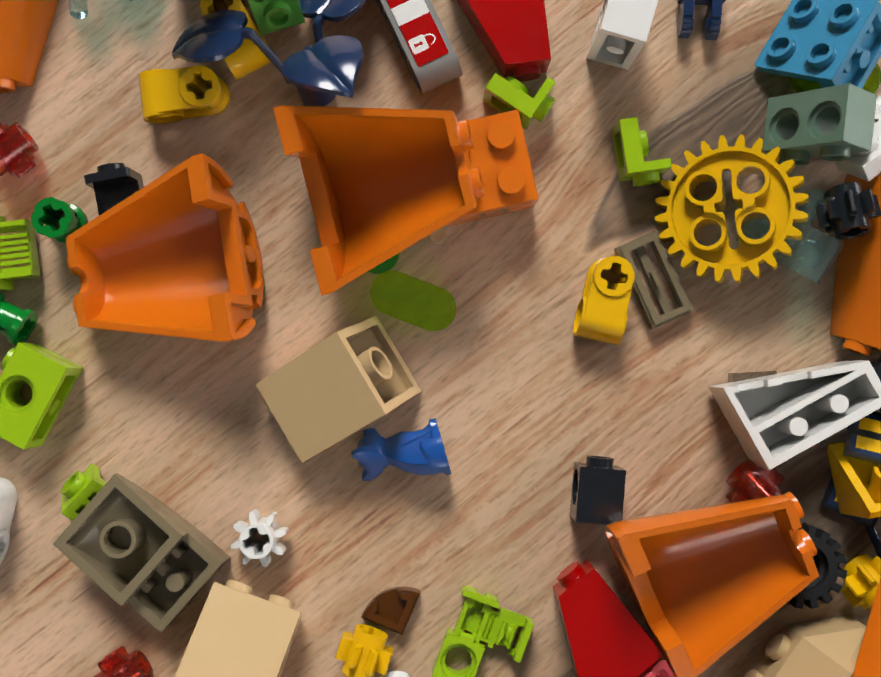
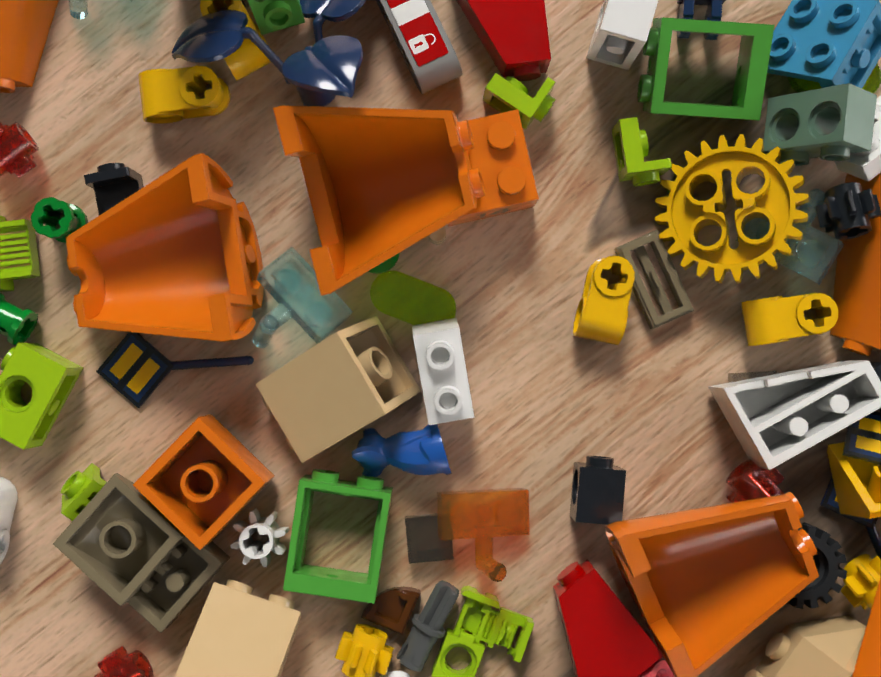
none -> piece [96,332,254,408]
none -> orange brick [133,414,275,550]
none -> clear light blue plate [252,247,353,348]
none -> bright green window [283,469,393,604]
none -> dark grey axle [397,580,459,672]
none -> clear smoke tile [405,512,454,564]
none -> white brick [412,318,474,425]
none -> clear orange plate [437,488,529,582]
none -> bright green window [637,17,775,120]
none -> yellow piece [741,293,838,346]

